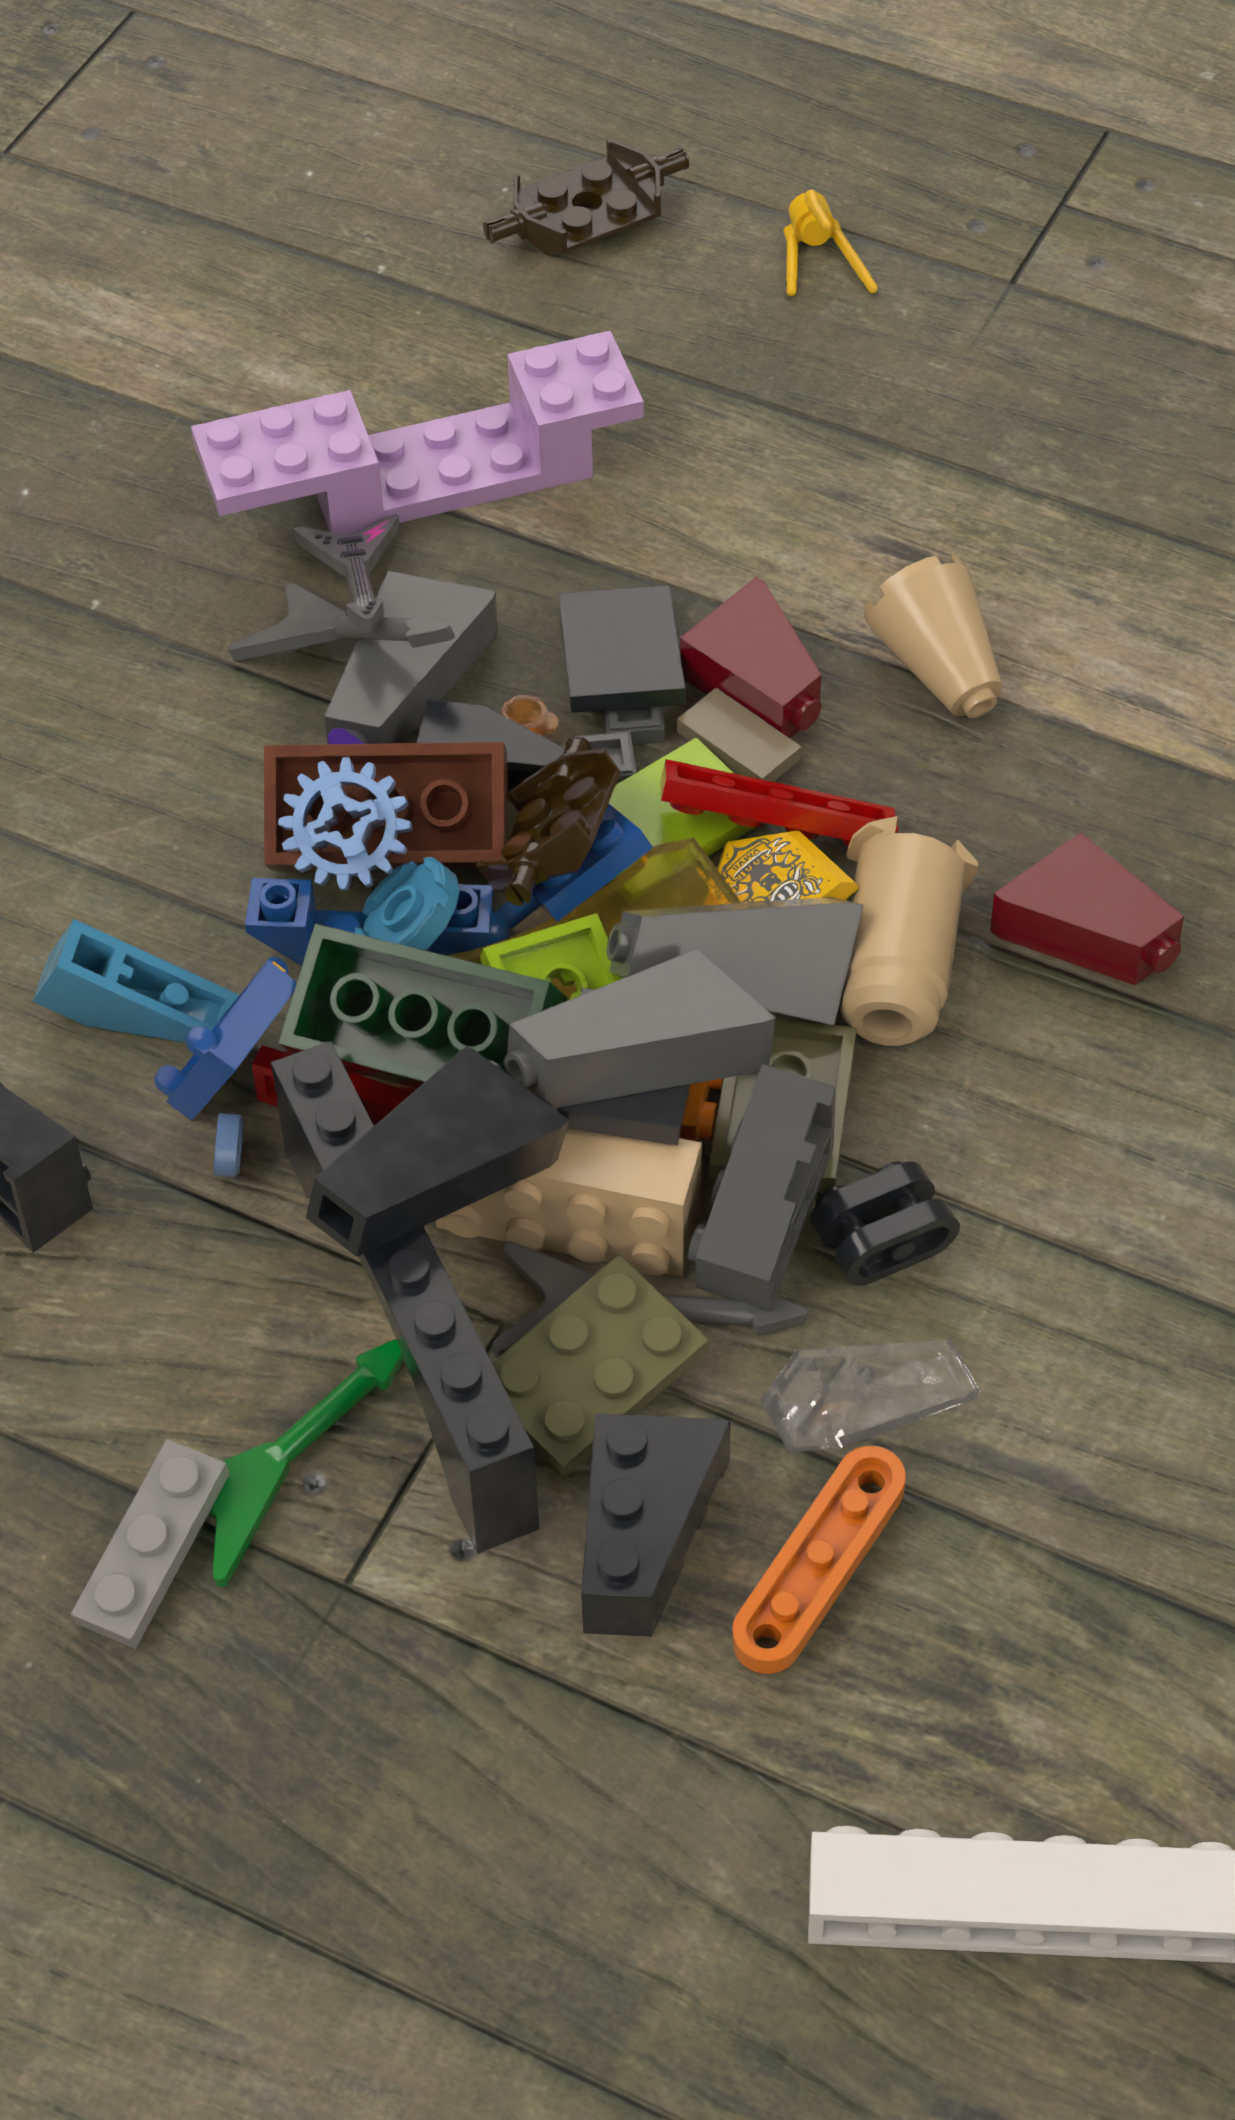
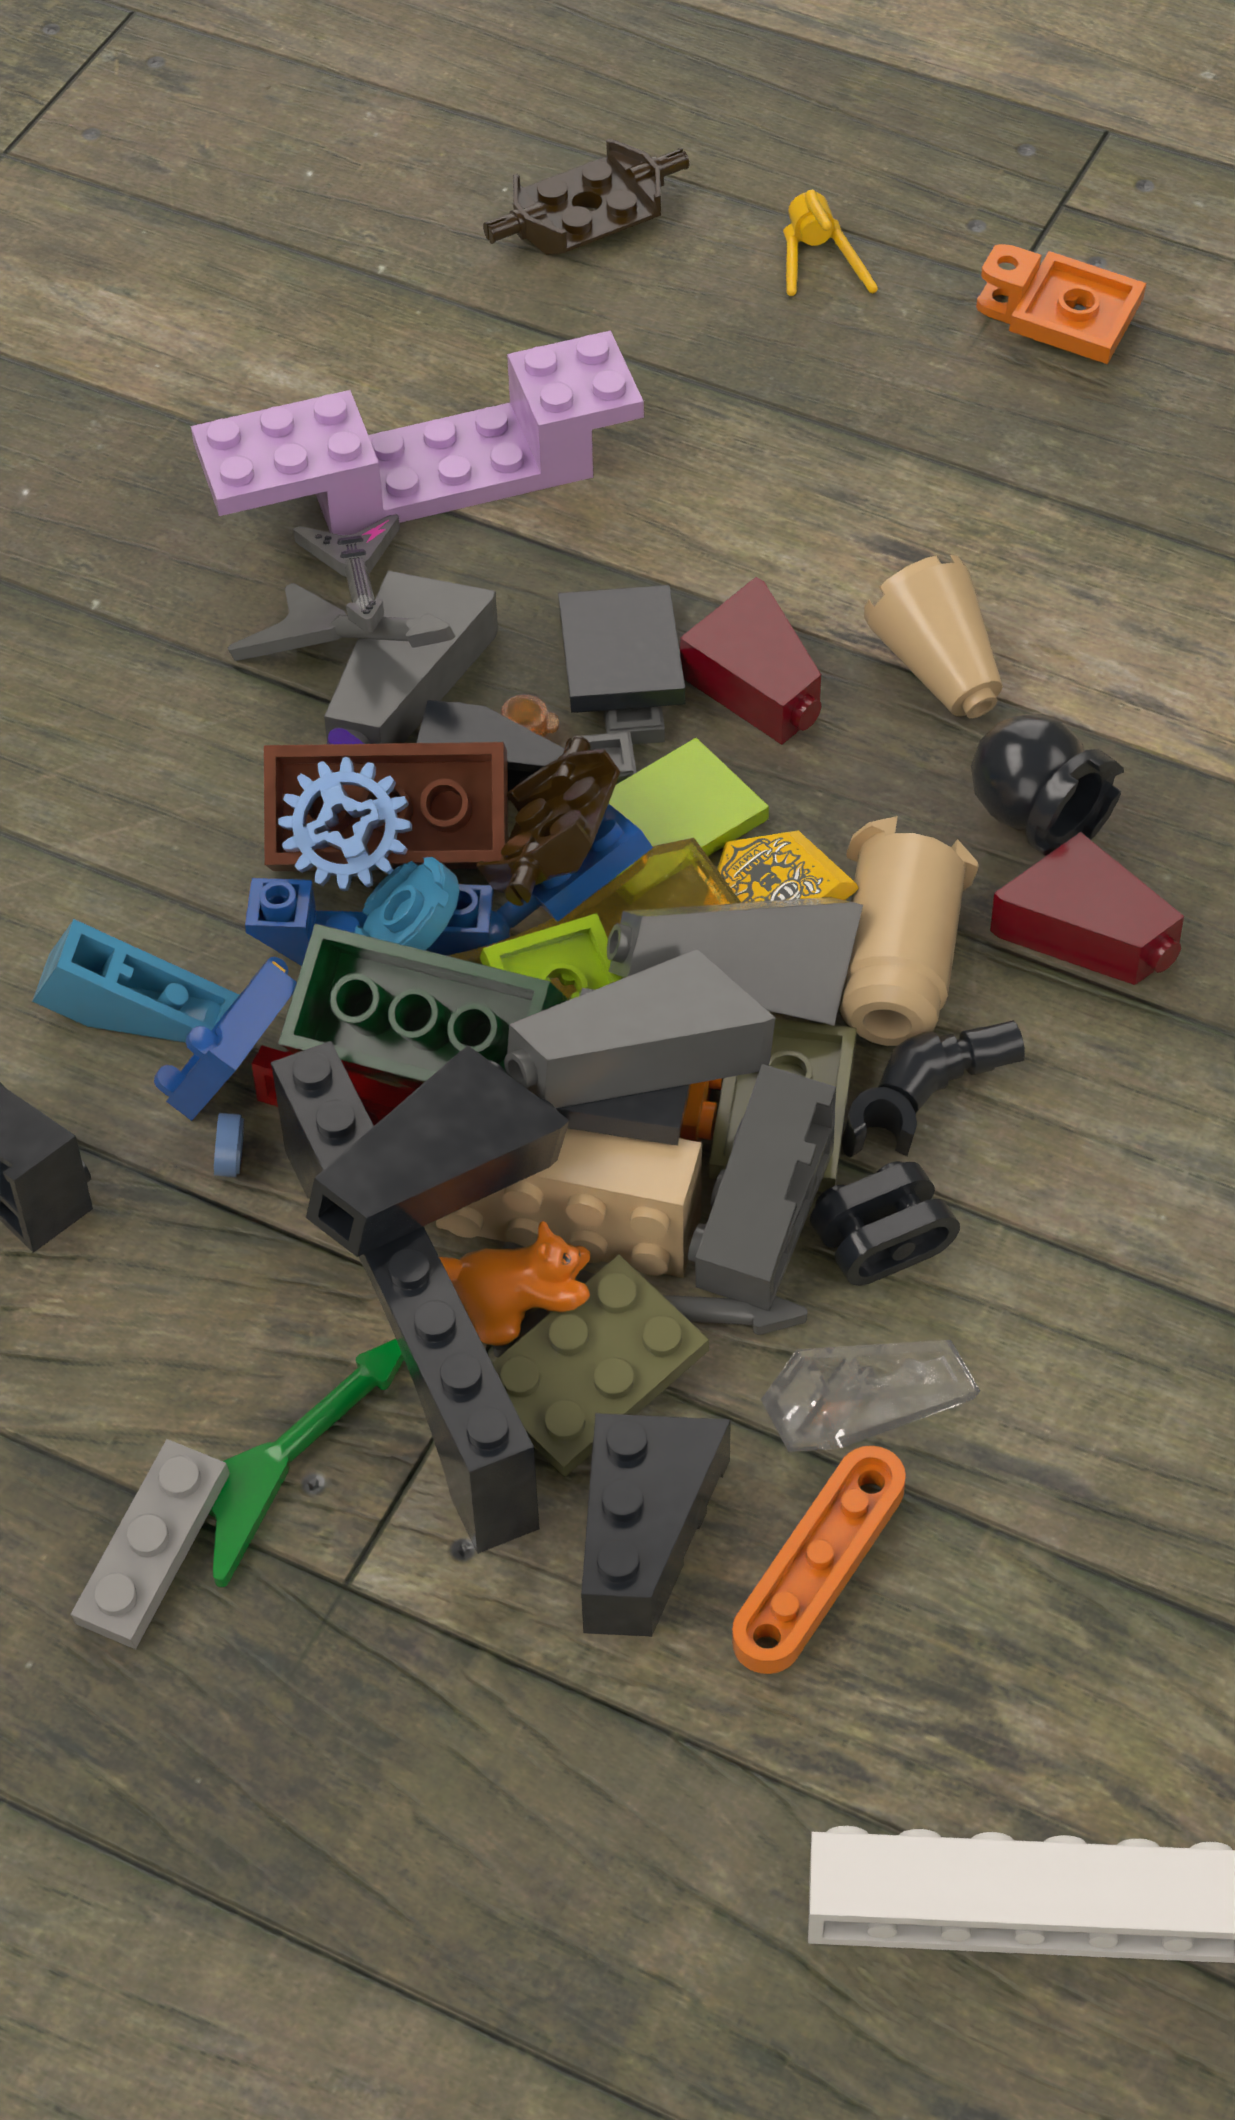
red plate [660,759,898,846] -> none
dark tan tile [677,688,801,782] -> none
none -> orange animal [439,1221,591,1346]
none -> black piece [842,1020,1025,1158]
none -> black tile [971,714,1124,856]
none -> orange plate [976,244,1146,364]

